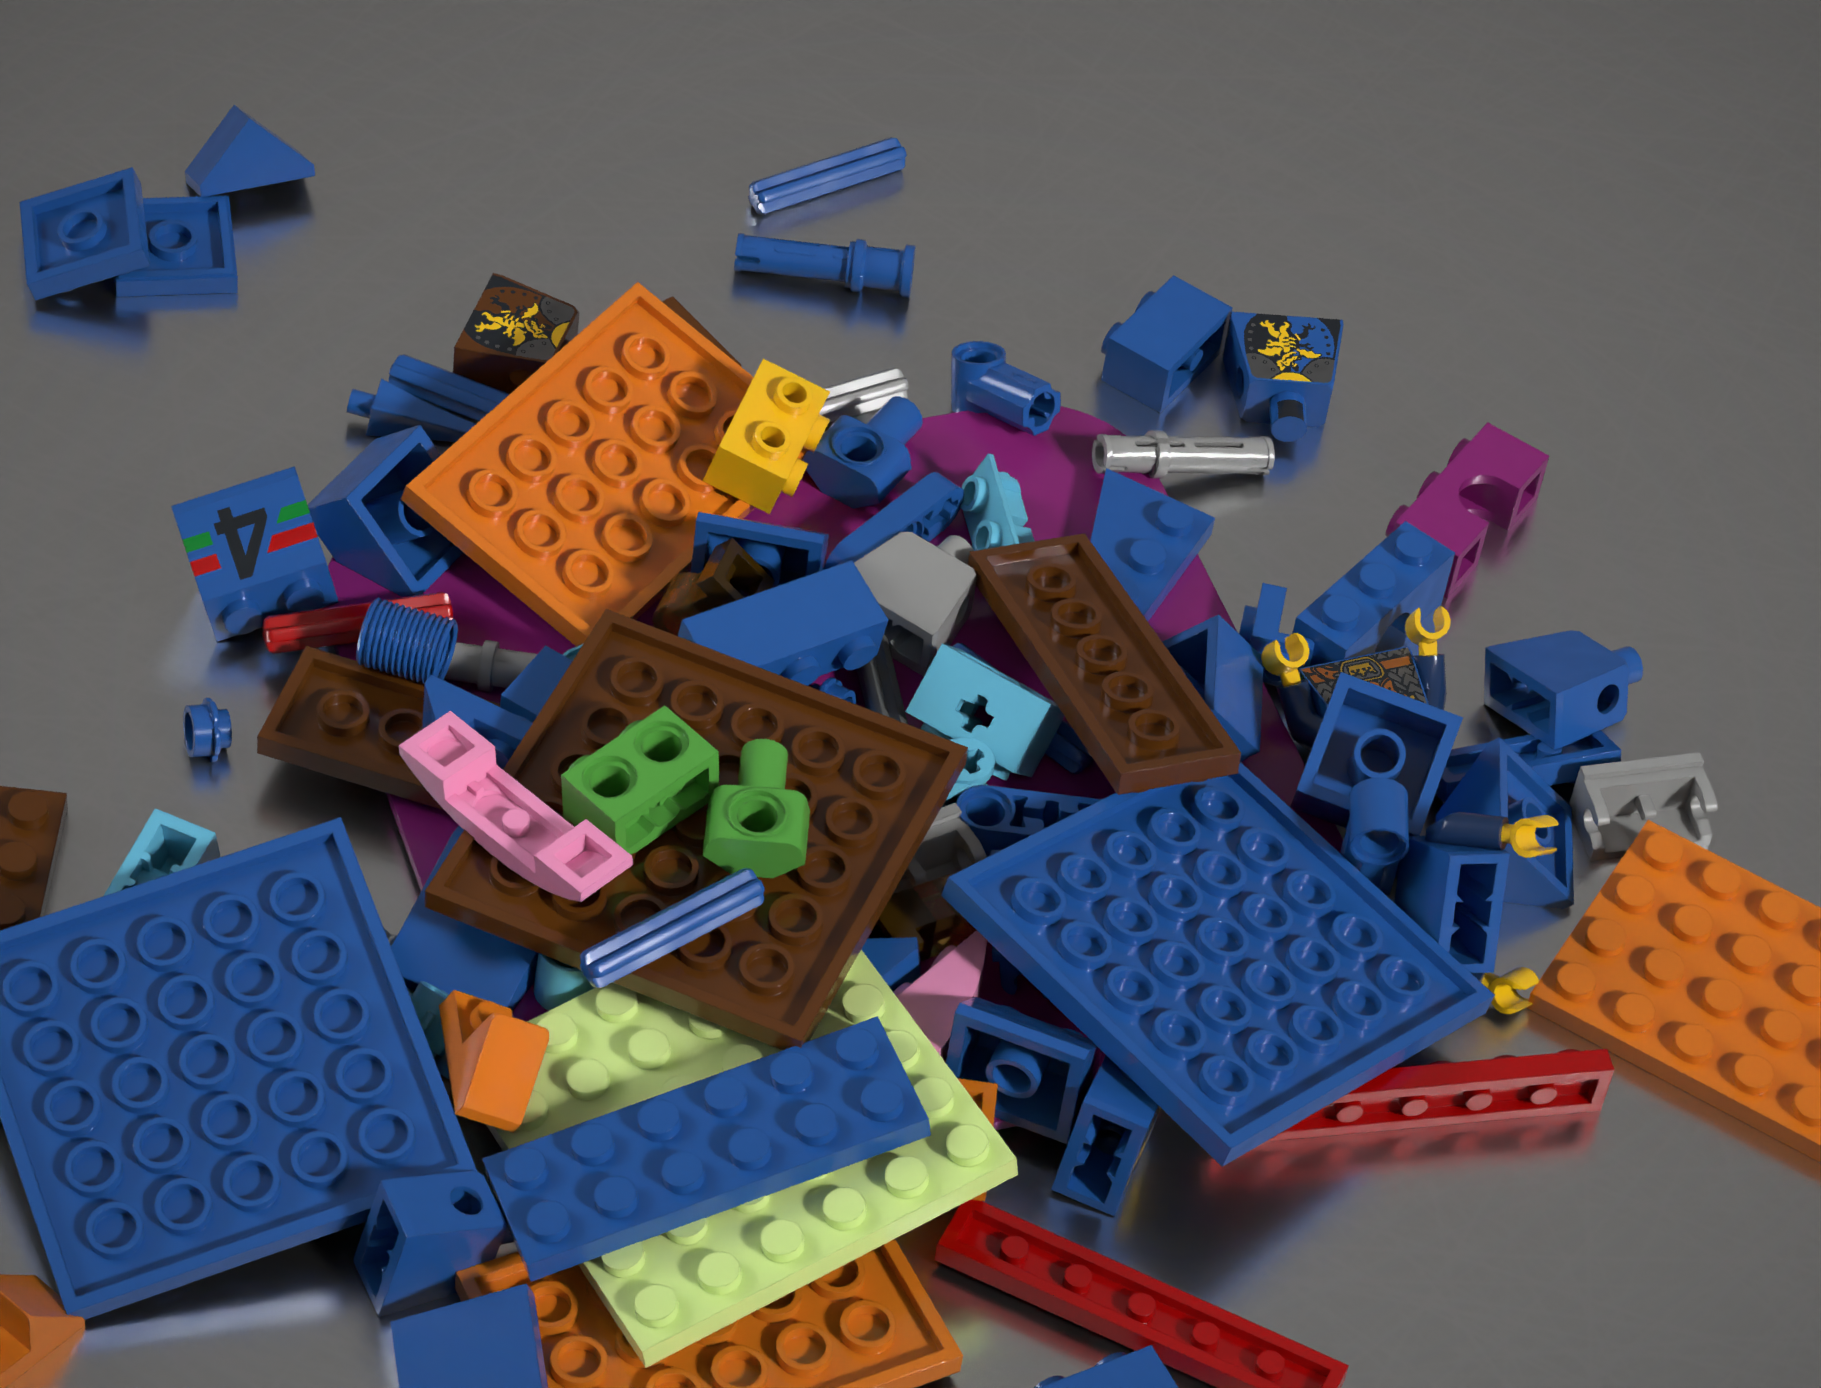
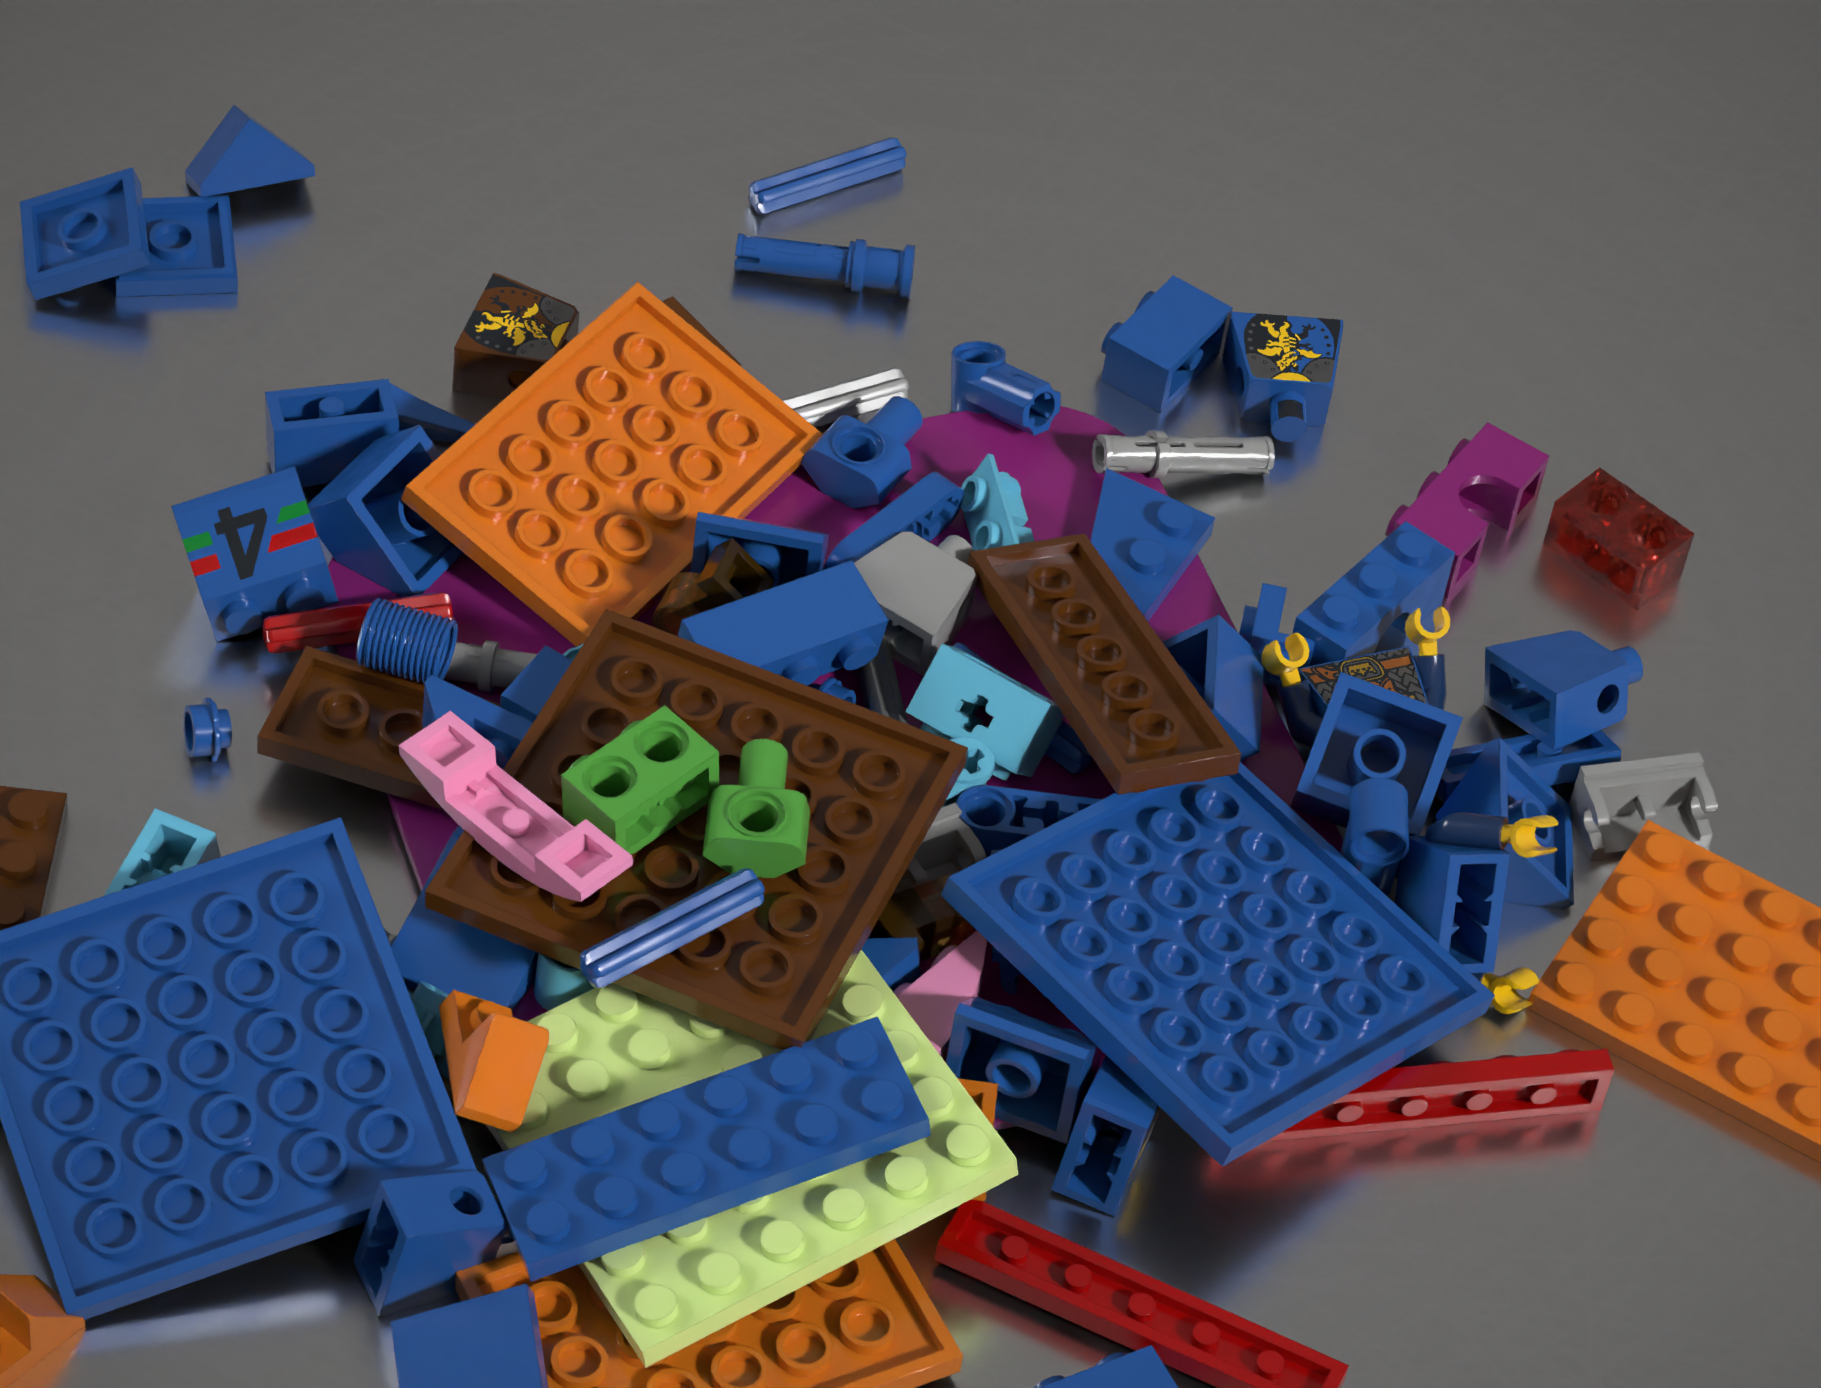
blue axle [389,354,510,422] -> none
yellow brick [703,359,830,514] -> none
none -> blue brick [265,379,399,487]
none -> clear red brick [1543,467,1694,610]

